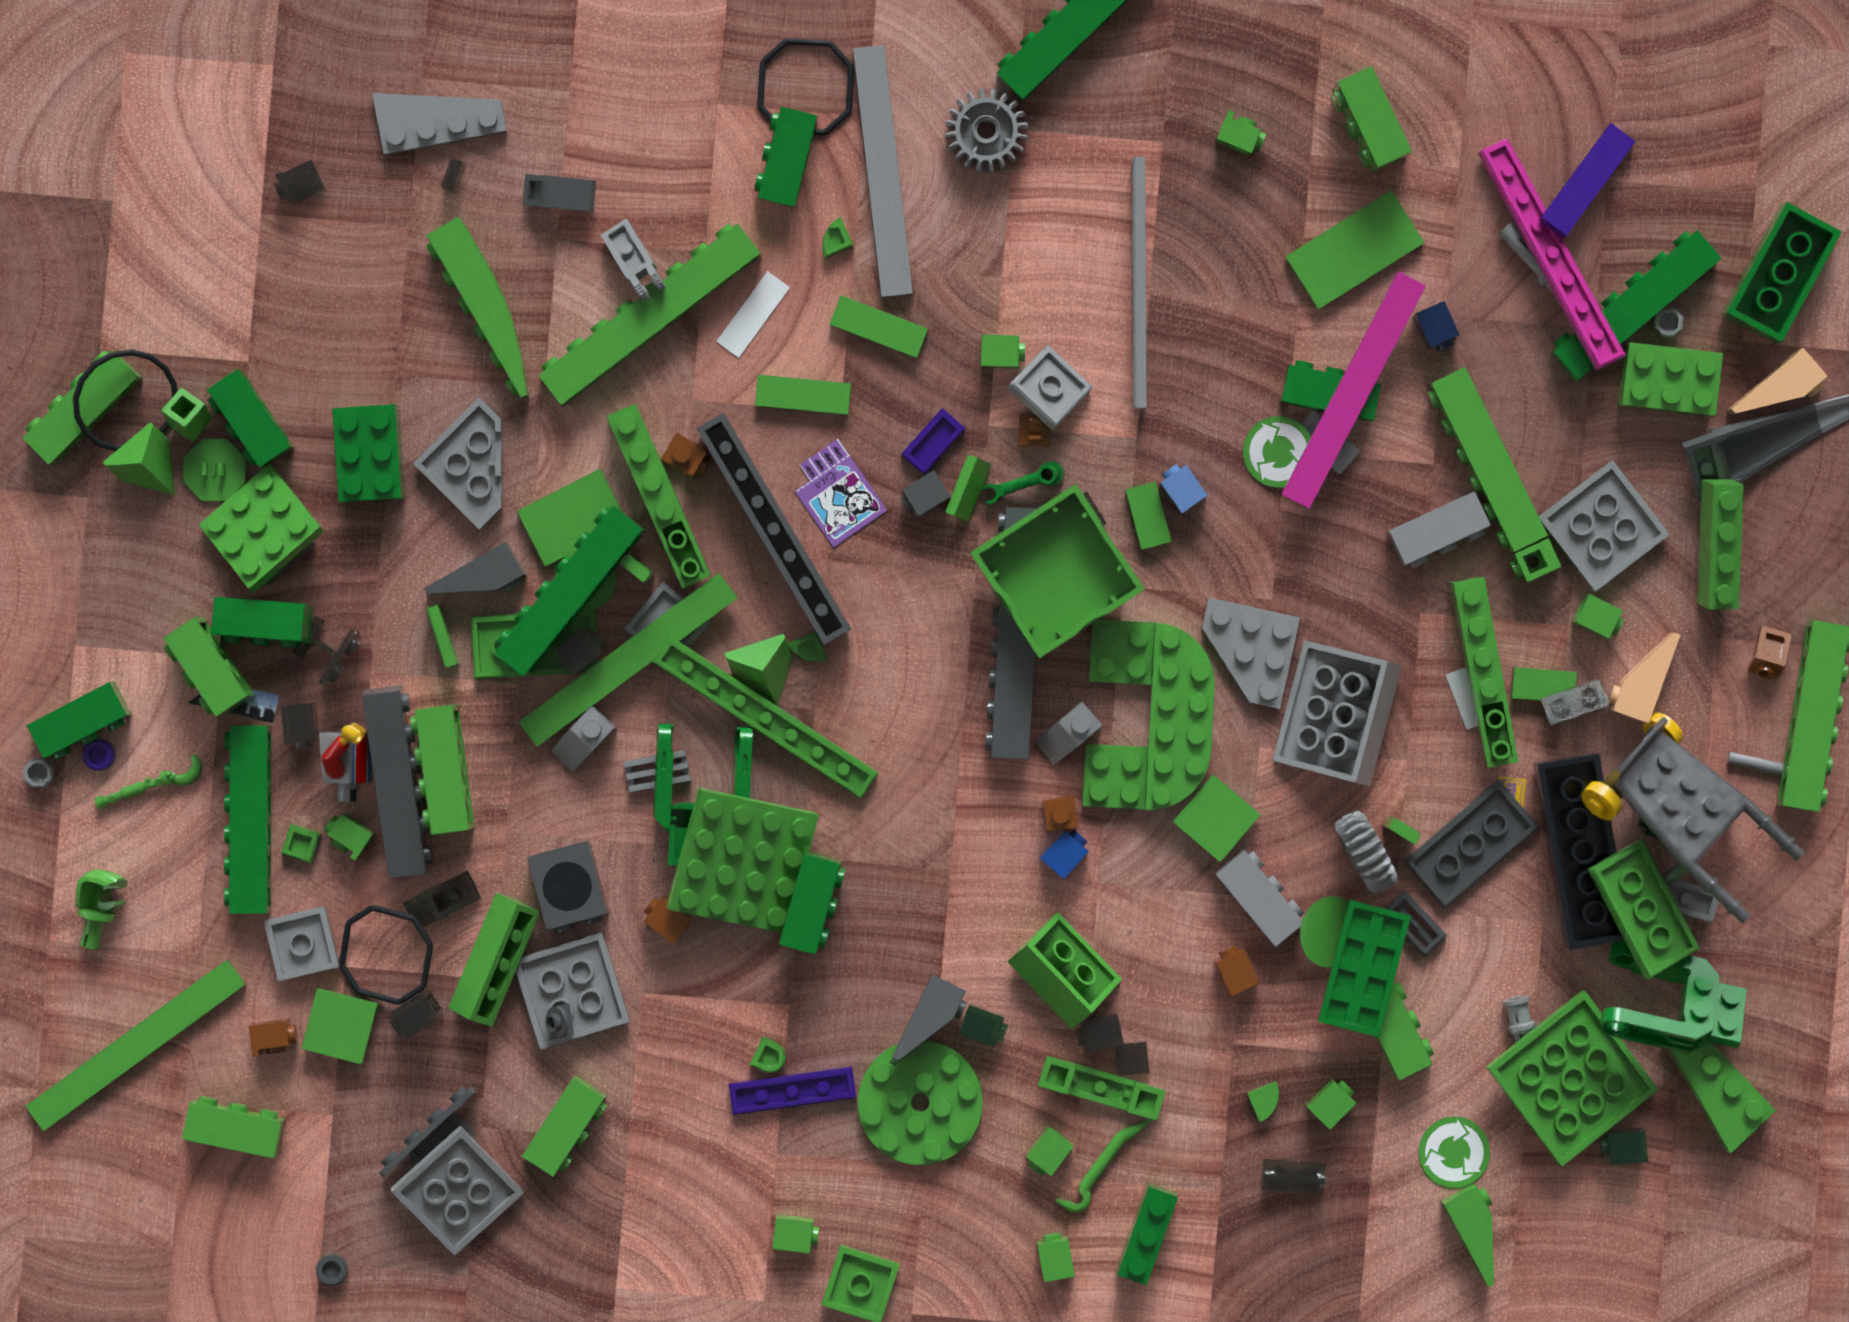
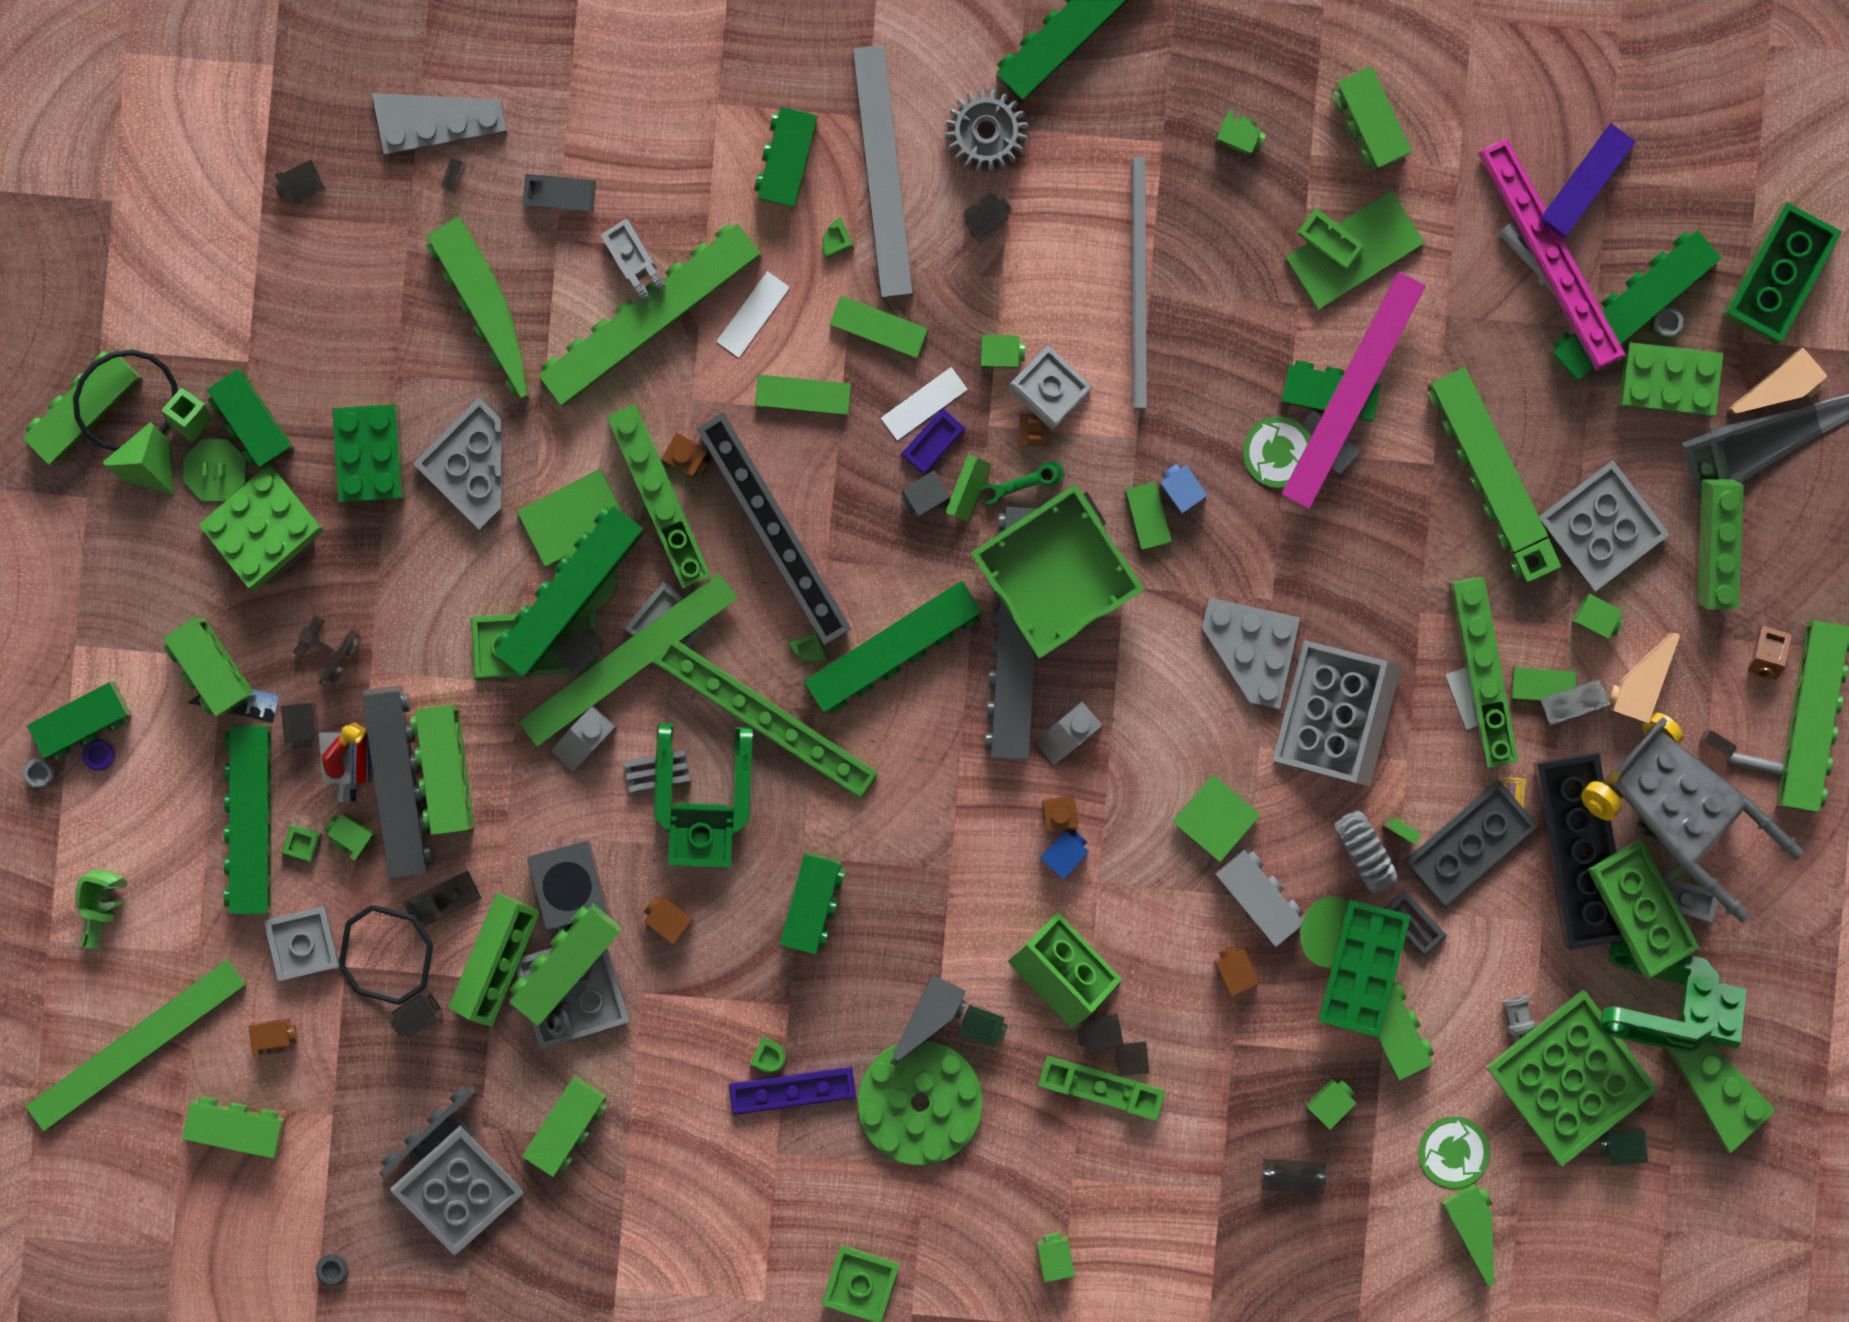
bright green piece [94,755,202,809] -> none
green brick [211,597,314,649] -> none
bright green tile [301,988,379,1065] -> none
dark grey slope [424,542,526,594] -> none
bright green tile [427,605,460,668] -> none
bright green tile [619,554,654,583] -> none
bright green plate [666,787,819,933] -> none
bright green slope [725,633,792,706] -> none
black piece [757,38,854,136] -> none
bright green brick [773,1214,819,1253] -> none
sticker [795,439,887,547] -> none
bright green brick [1026,1125,1074,1176] -> none
bright green piece [1055,1118,1152,1213] -> none
bright green plate [1082,619,1215,810] -> none
green brick [1116,1182,1178,1286] -> none
bright green tile [1247,1081,1279,1122] -> none
light grey brick [1387,492,1491,568] -> none
dark blue brick [1413,301,1459,352] -> none
none -> bright green brick [509,902,621,1026]
none -> green brick [804,580,982,714]
none -> white sticker [881,367,968,440]
none -> clear smoke brick [963,193,1012,243]
none -> bright green plate [1296,208,1365,271]
none -> clear smoke tile [1700,730,1737,757]

